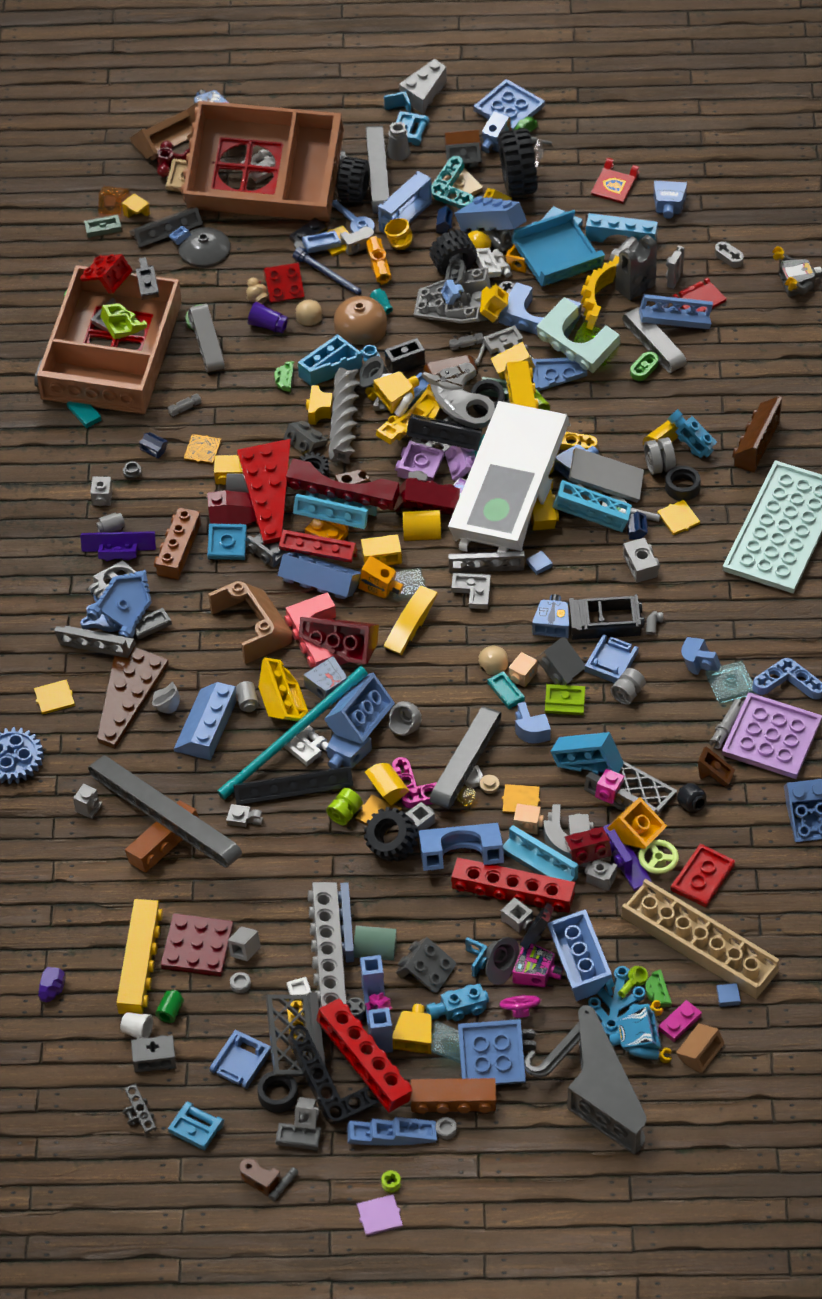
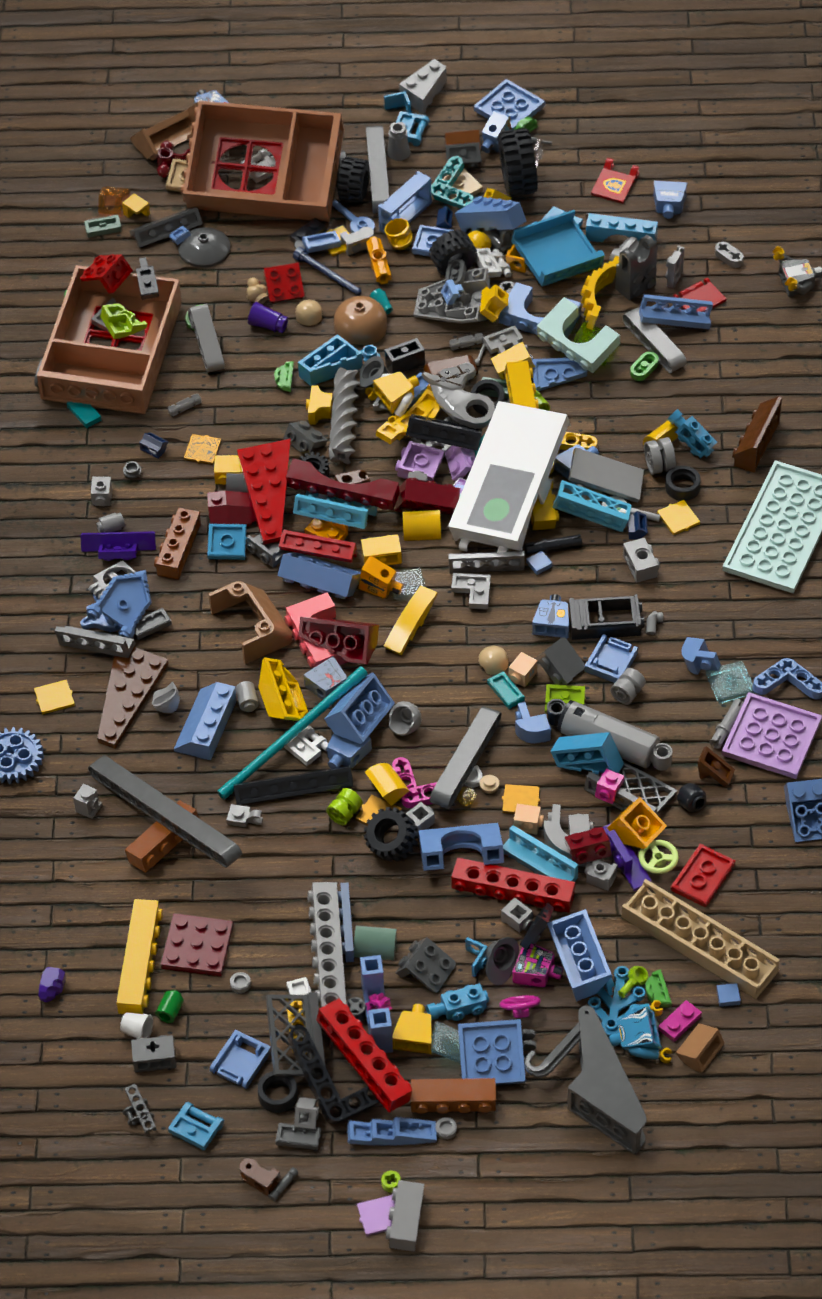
light grey brick [228,926,261,961] -> none
none -> light grey brick [386,1180,424,1252]
none -> medium blue plate [412,225,454,256]
none -> black pin [525,534,582,555]
none -> light grey piece [547,699,673,770]

